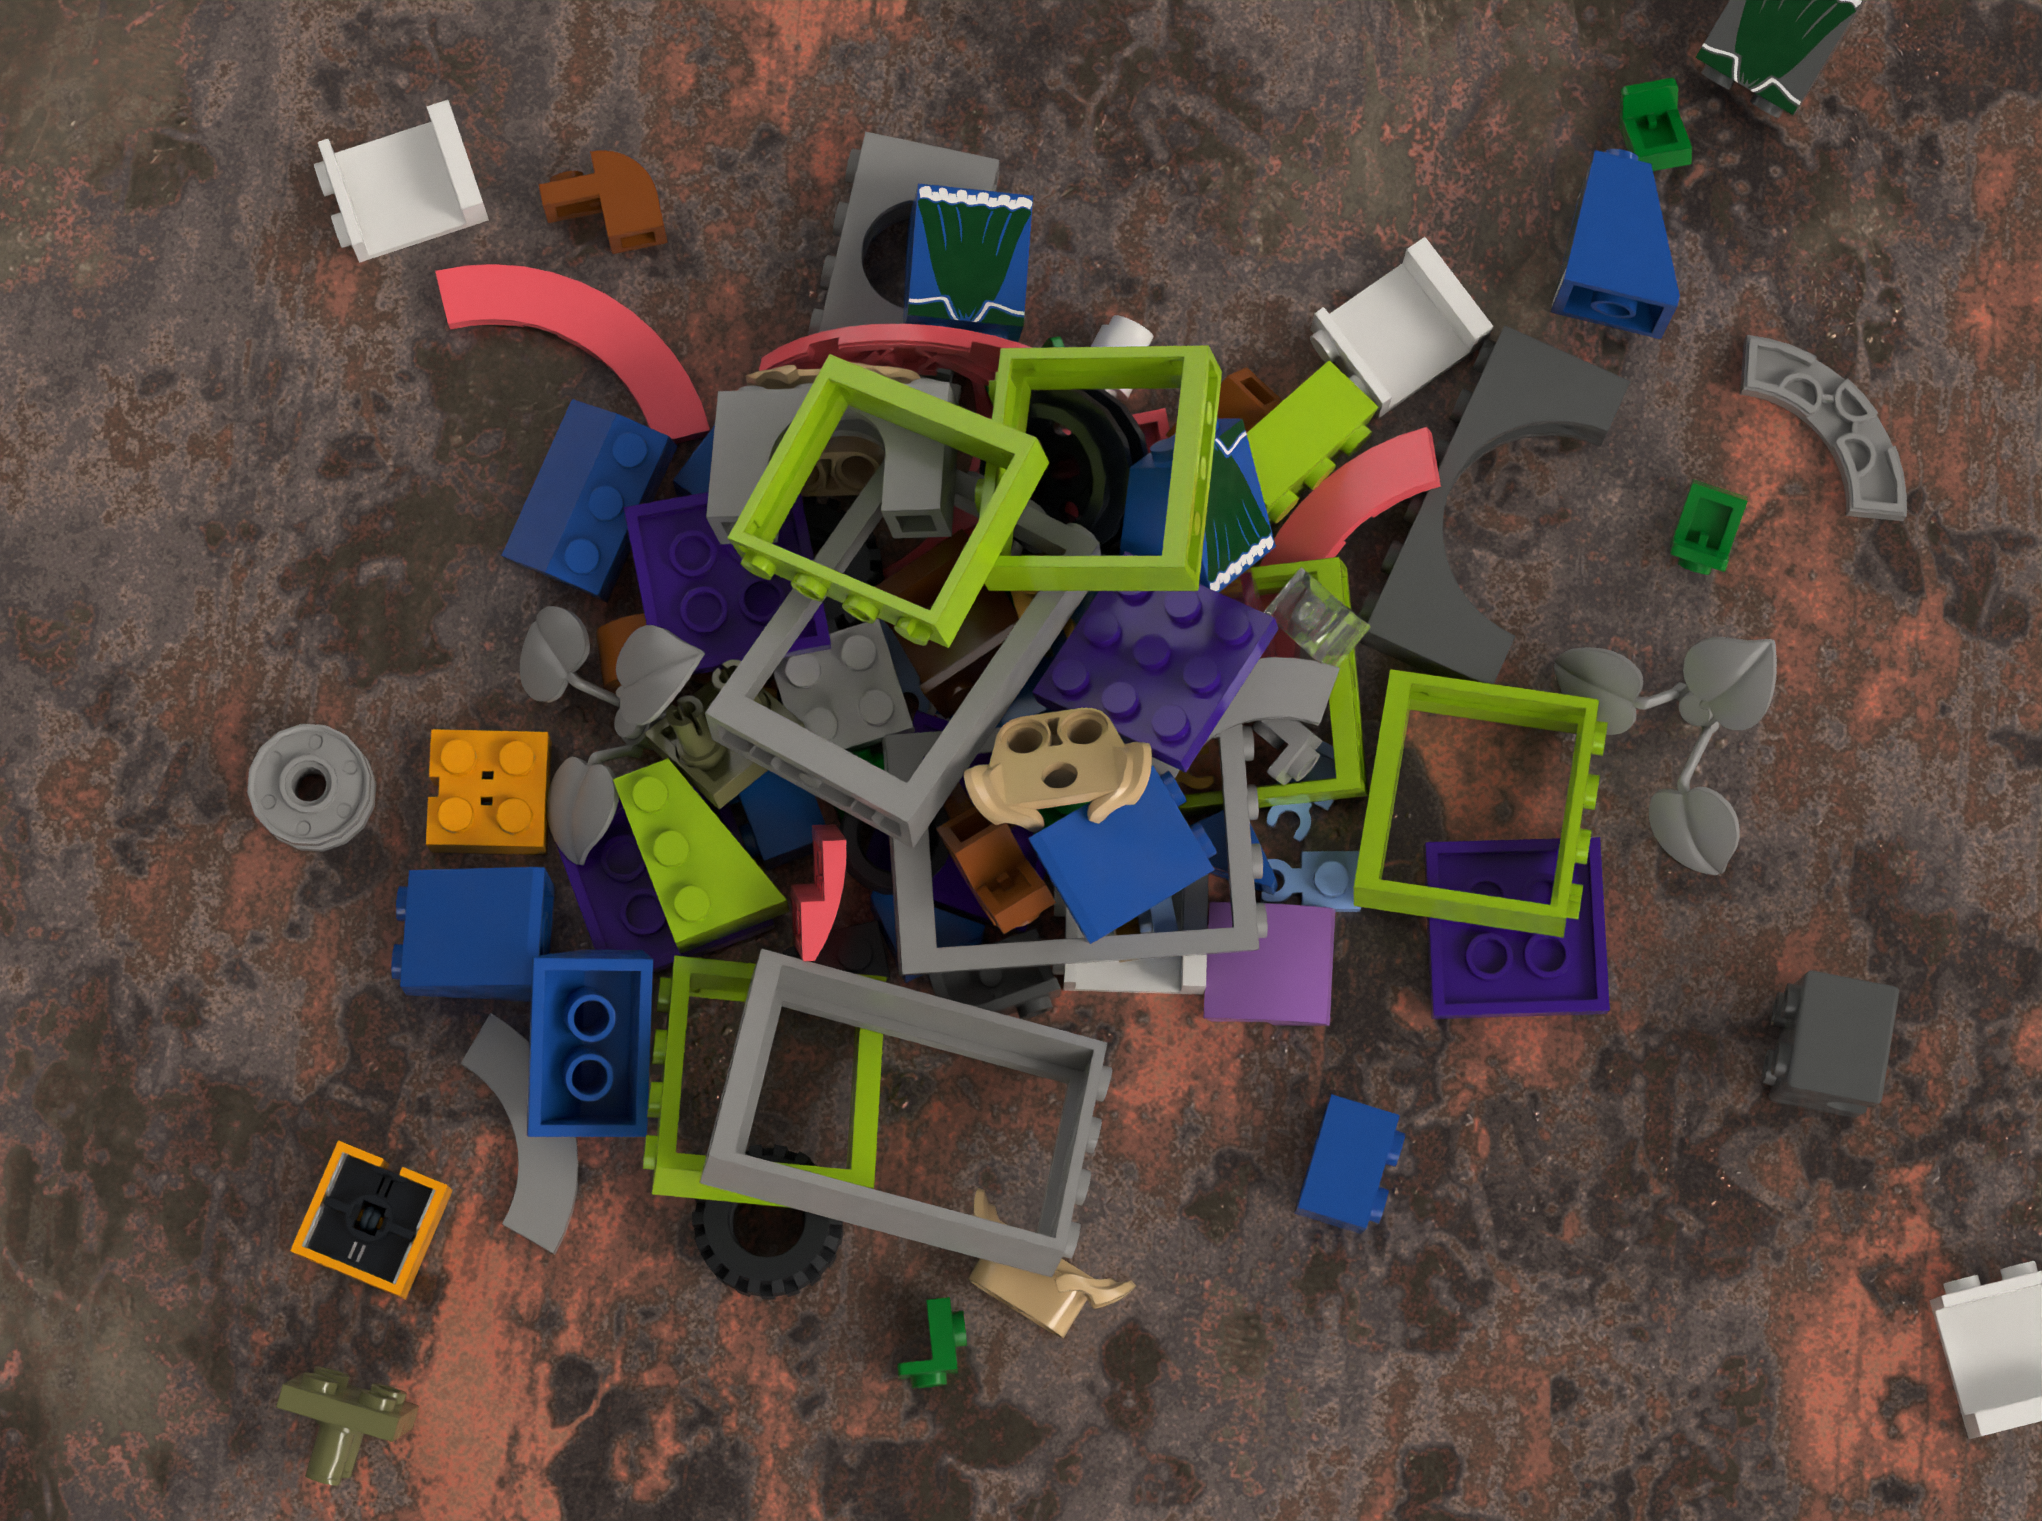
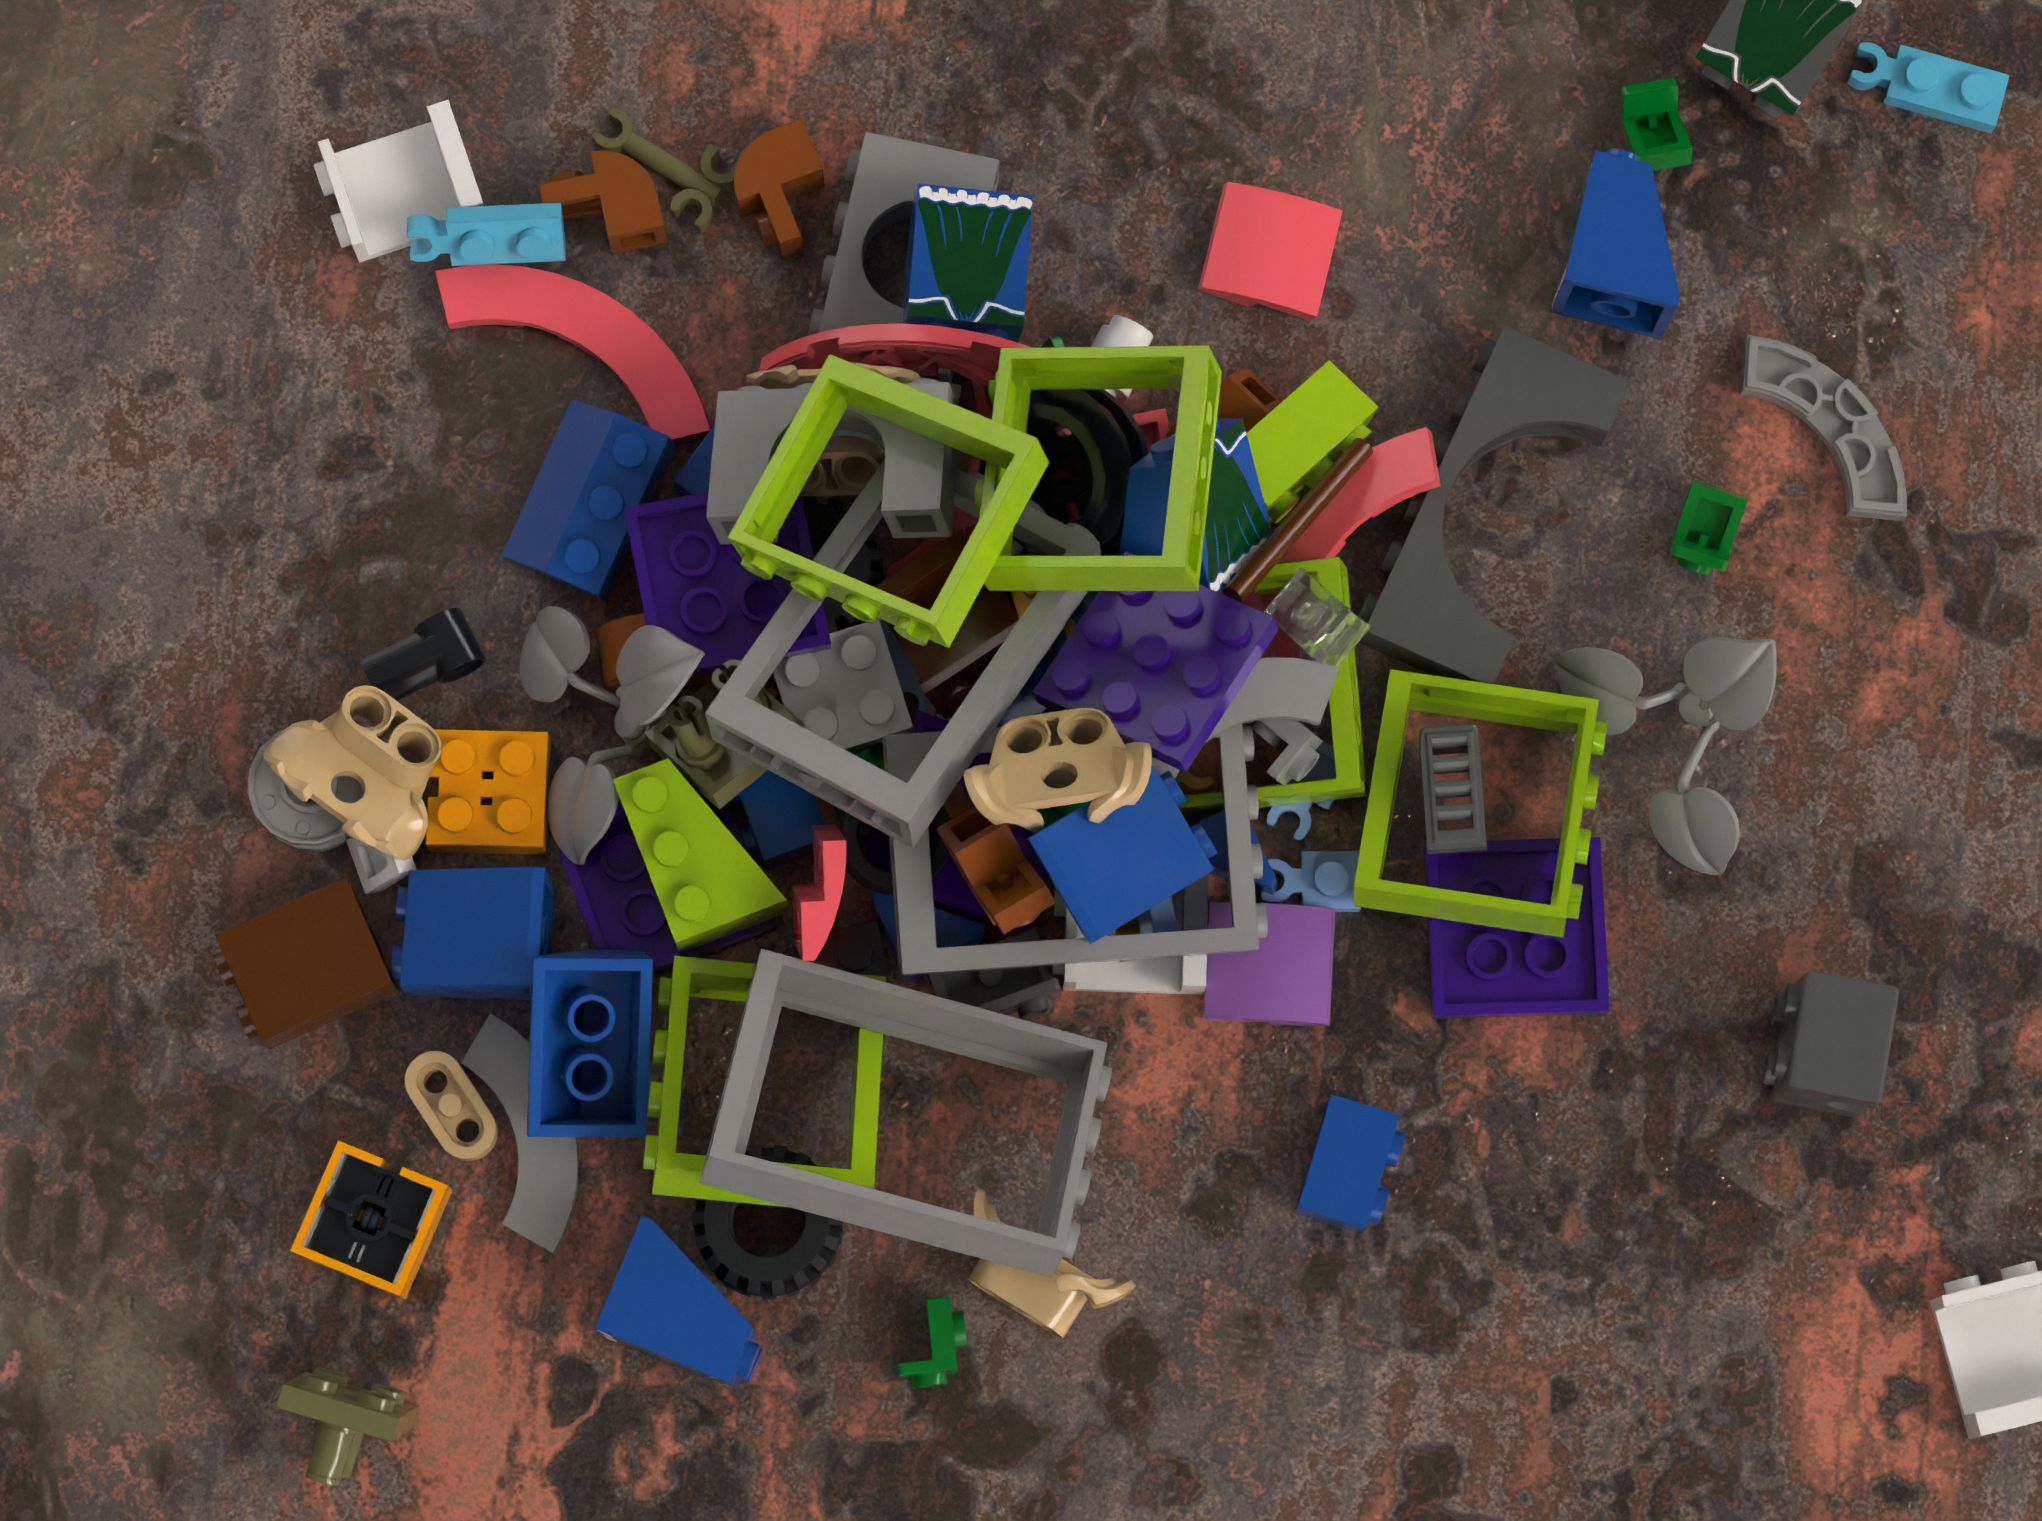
white panel [1310,237,1493,419] -> none
none -> reddish brown brick [213,877,399,1049]
none -> tan piece [263,685,442,860]
none -> white plate [346,838,417,894]
none -> black piece [360,607,486,701]
none -> tan plate [405,1051,498,1161]
none -> medium azure plate [406,203,566,266]
none -> olive bar [592,108,738,234]
none -> blue slope [594,1216,763,1391]
none -> dark orange brick [734,118,825,261]
none -> coral slope [1198,182,1343,321]
none -> reddish brown bar [1223,438,1373,603]
none -> dark grey slope [1418,724,1487,854]
none -> medium azure plate [1847,42,2010,134]

